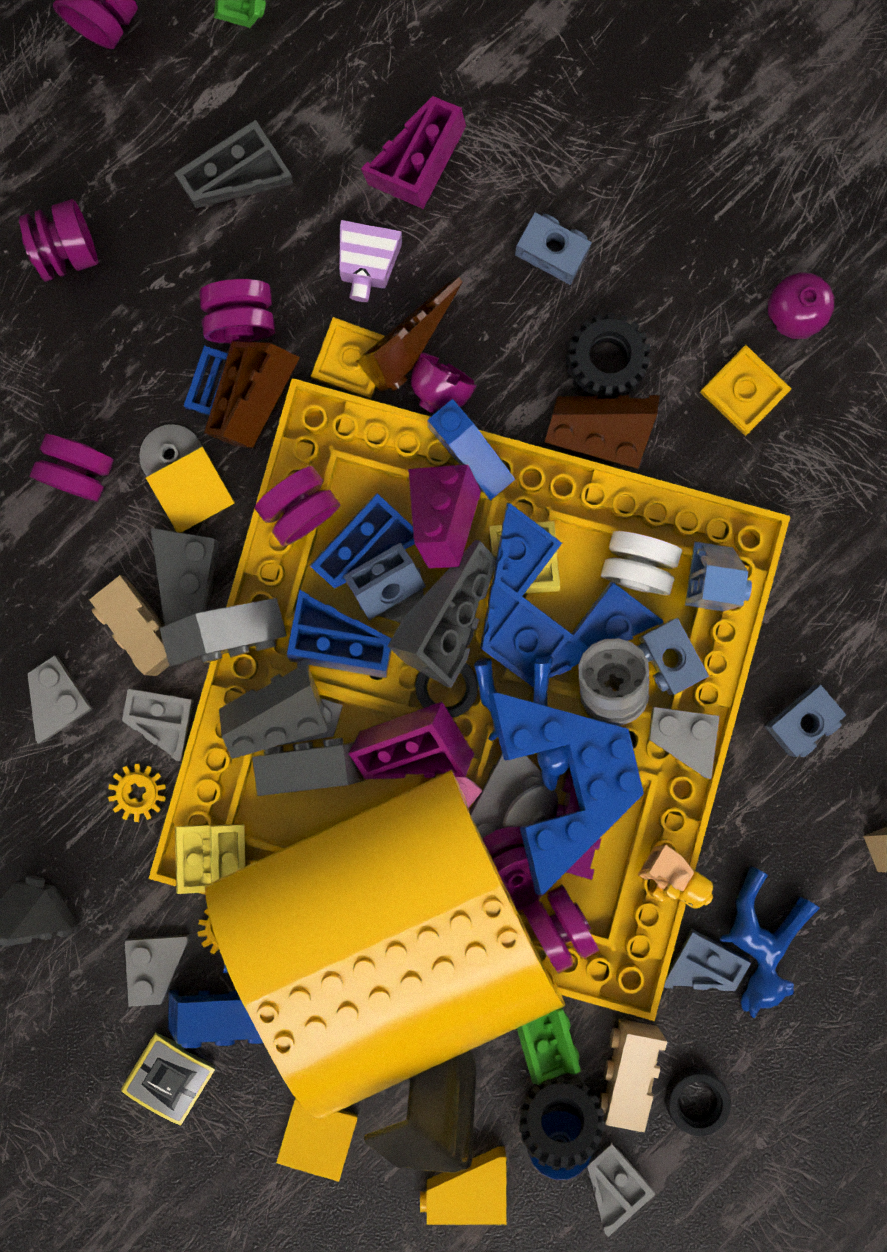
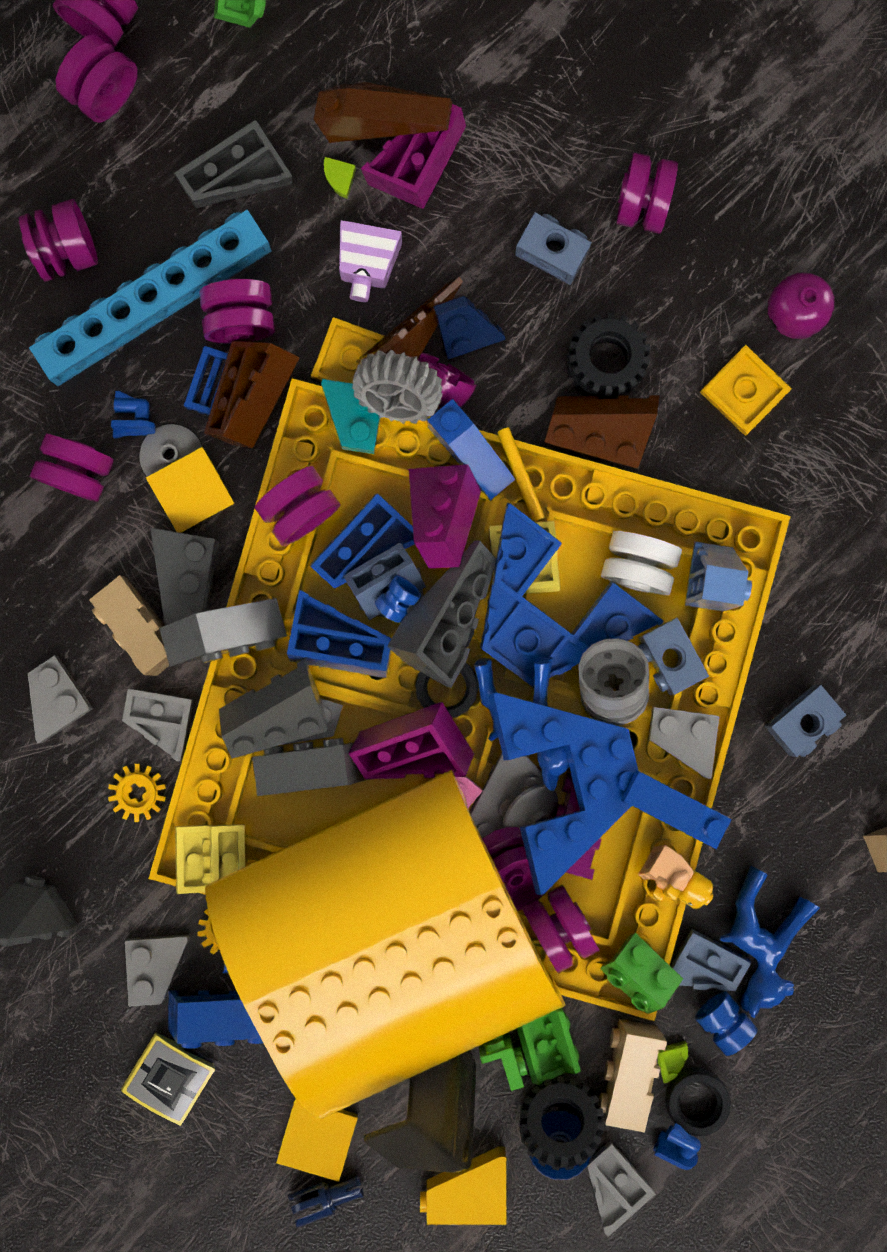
none -> dark azure brick [29,210,272,386]
none -> magenta wheel [56,34,138,123]
none -> blue piece [111,391,156,439]
none -> dark blue arm [288,1176,364,1228]
none -> reddish brown wedge [314,82,452,143]
none -> teal wing [321,379,380,454]
none -> lime tile [324,157,356,199]
none -> light grey gear [352,350,443,424]
none -> blue wheel [375,575,421,623]
none -> dark blue wing [433,296,506,359]
none -> bright green bracket [479,1032,528,1091]
none -> yellow bar [497,427,545,522]
none -> bright green bracket [600,933,683,1014]
none -> magenta wheel [616,152,678,234]
none -> blue slope [621,770,732,849]
none -> blue piece [653,1123,701,1170]
none -> lime tile [657,1041,688,1084]
none -> blue wheel [695,991,757,1056]

